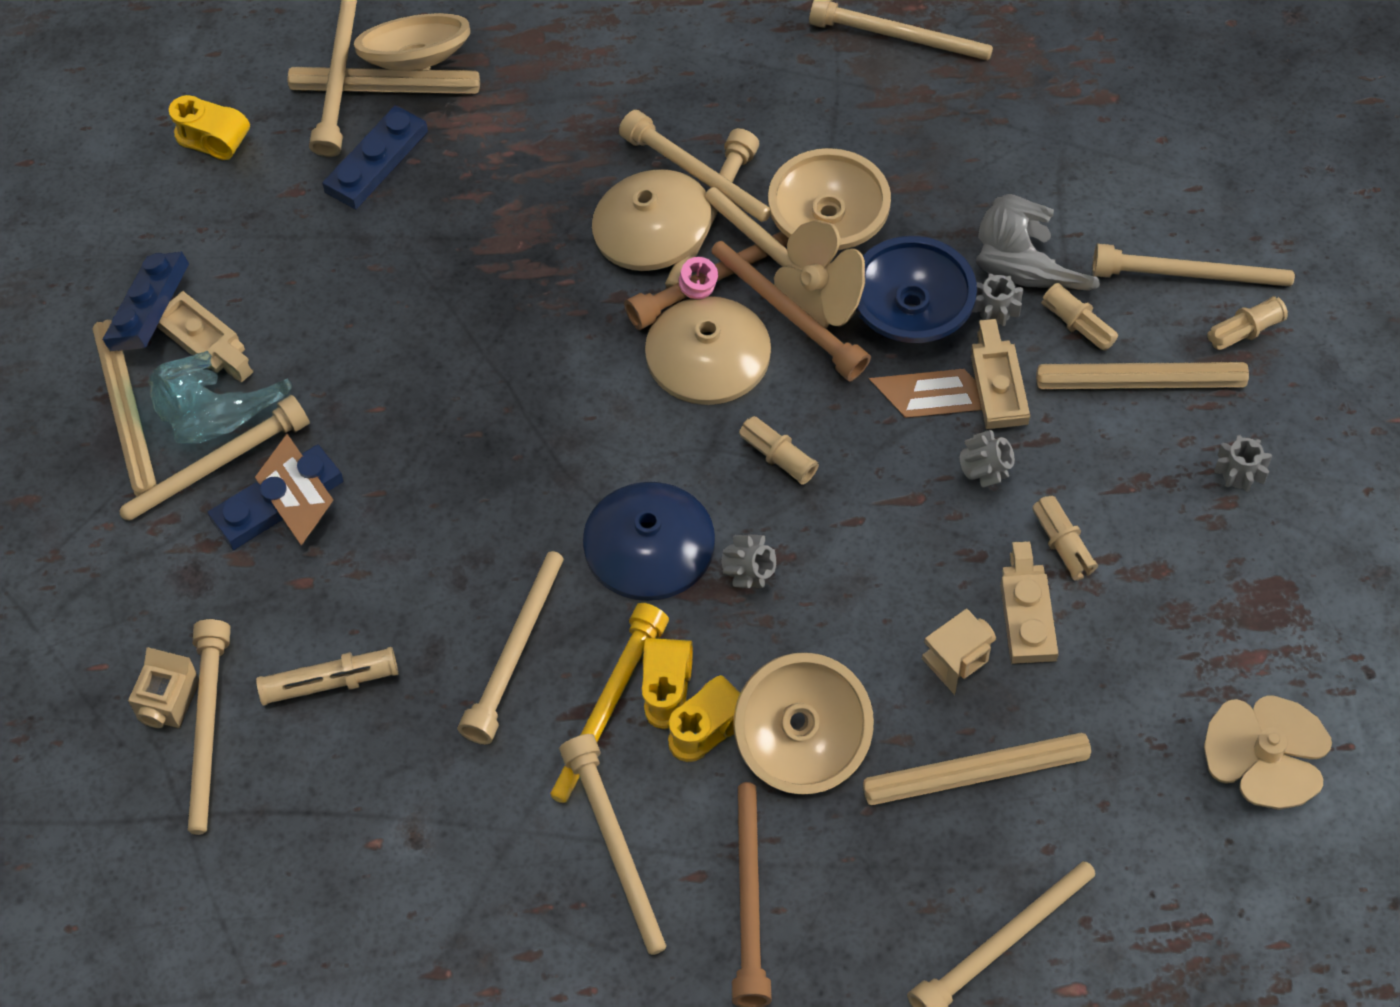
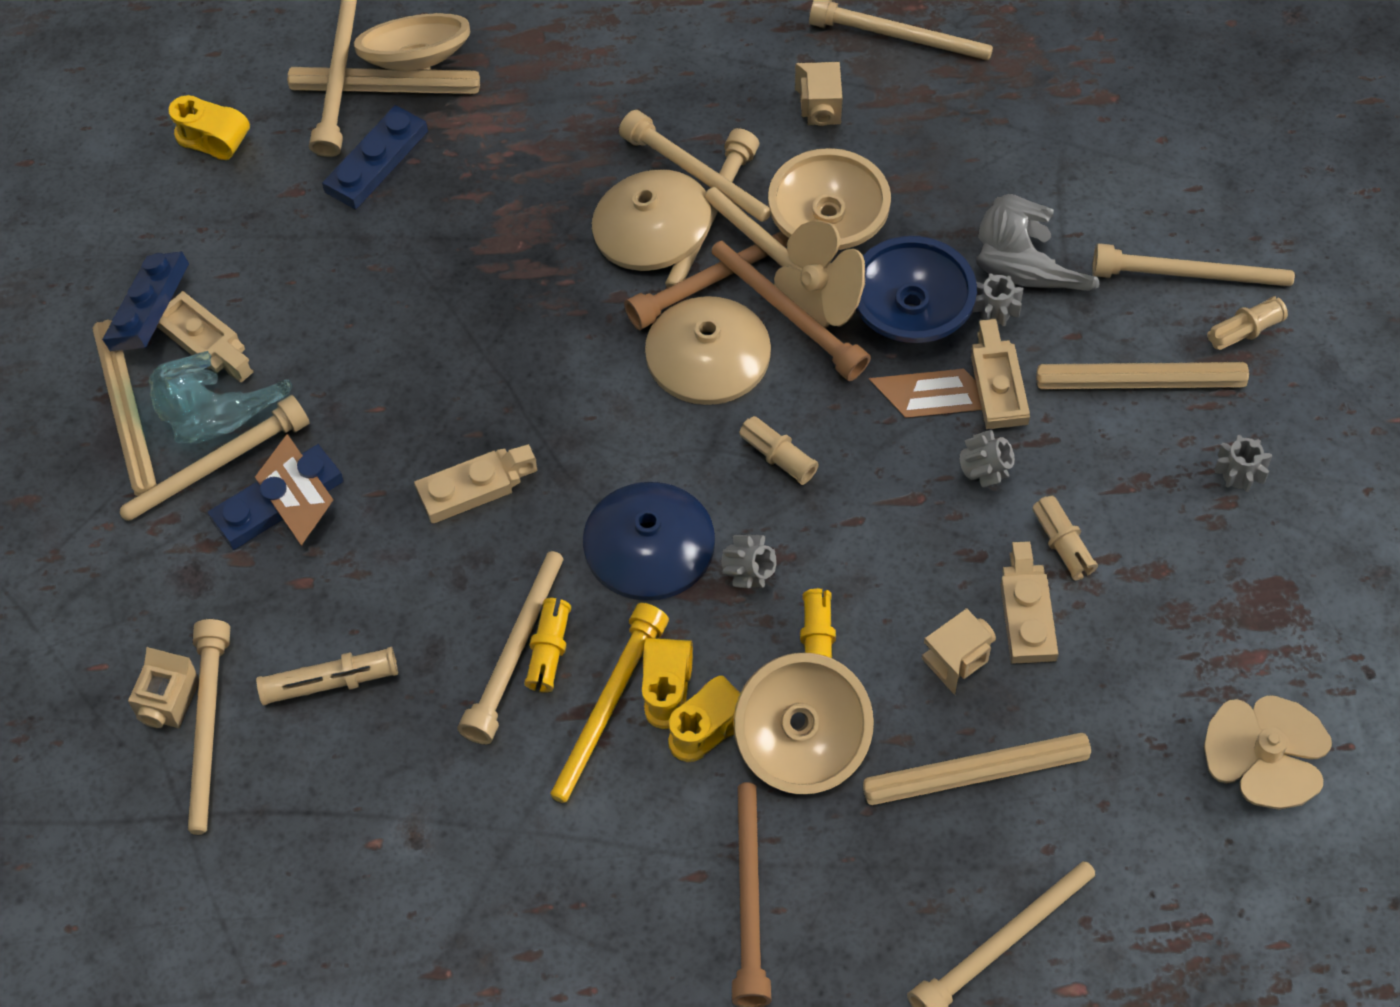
tan piece [559,734,666,955] -> none
bright pink bush [679,257,718,299] -> none
tan axle [1041,283,1118,351] -> none
none -> tan hinge [414,444,537,523]
none -> yellow pin [524,598,571,692]
none -> tan window [795,62,843,126]
none -> yellow pin [800,588,836,658]

